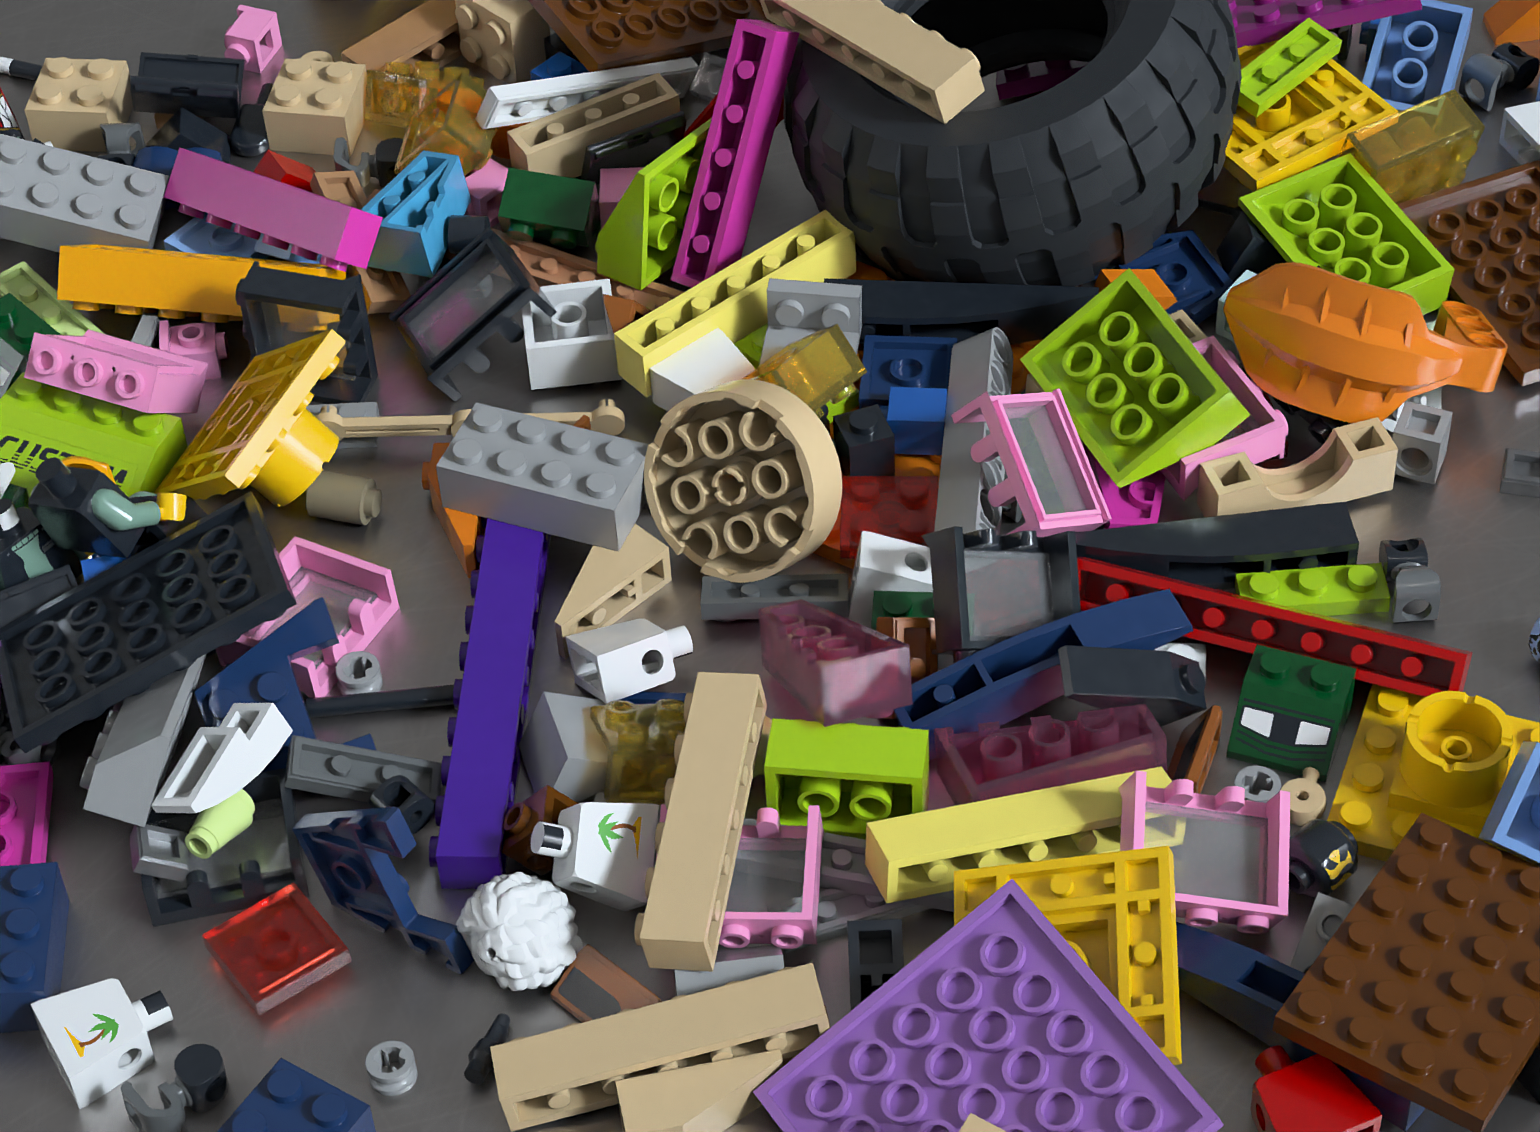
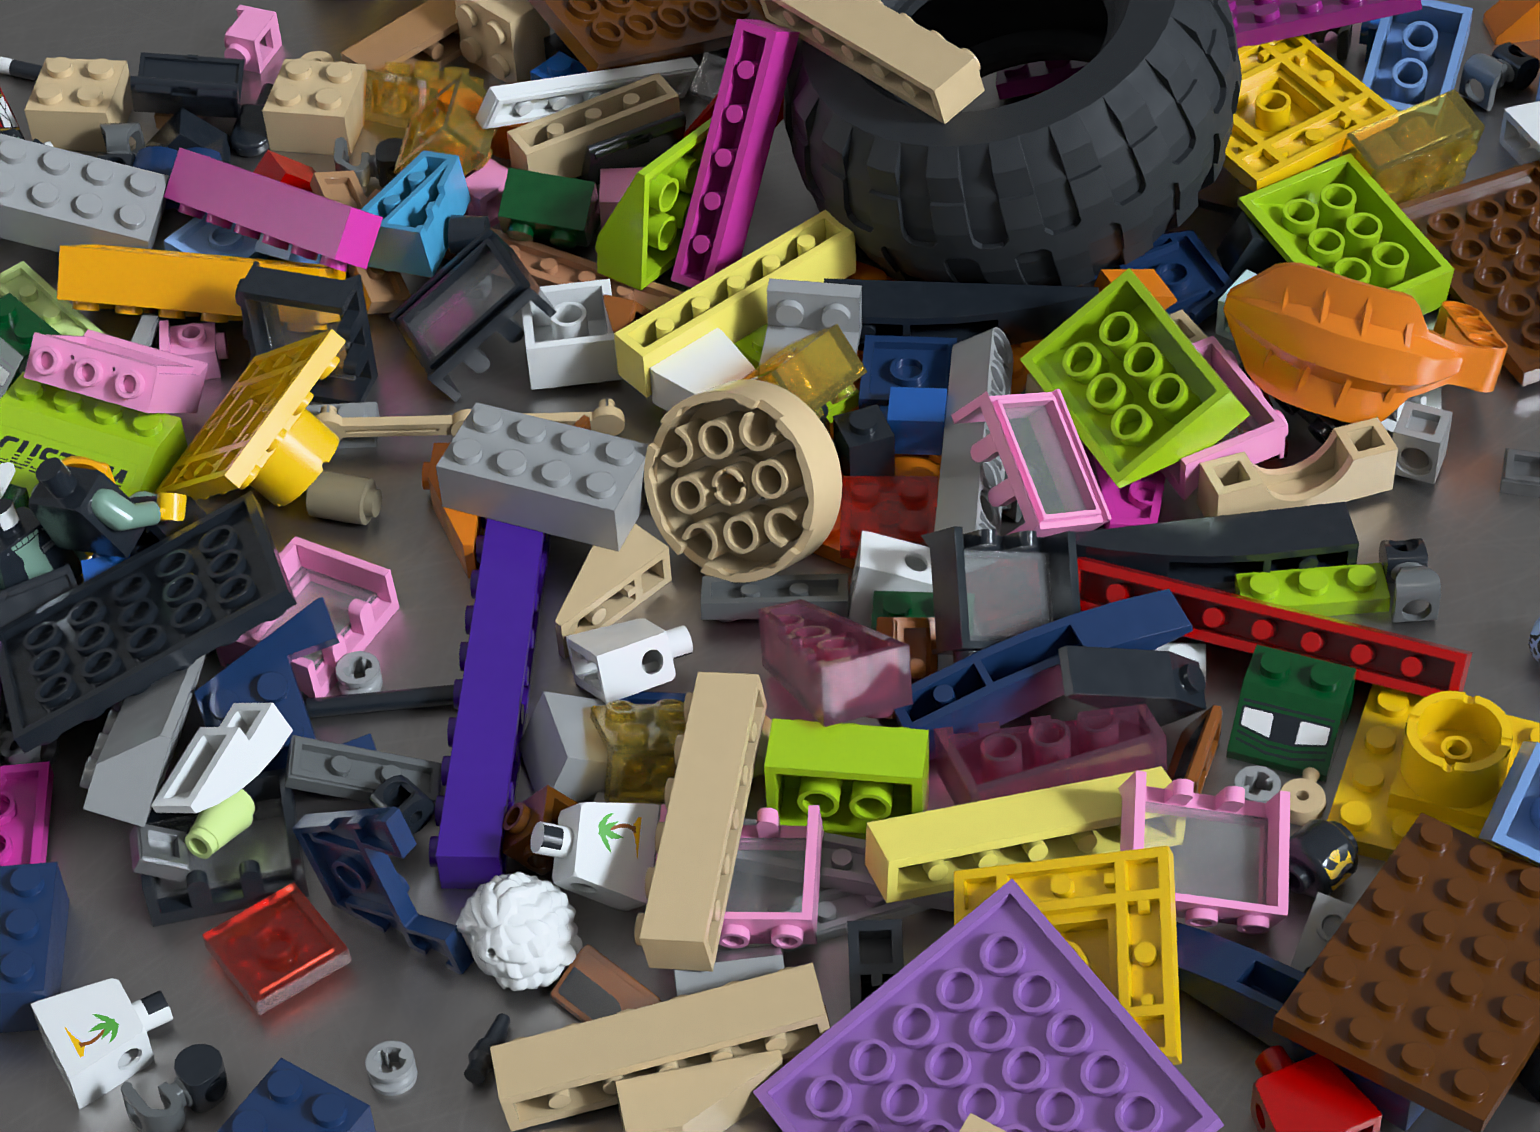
lime plate [1238,18,1342,118] -> none

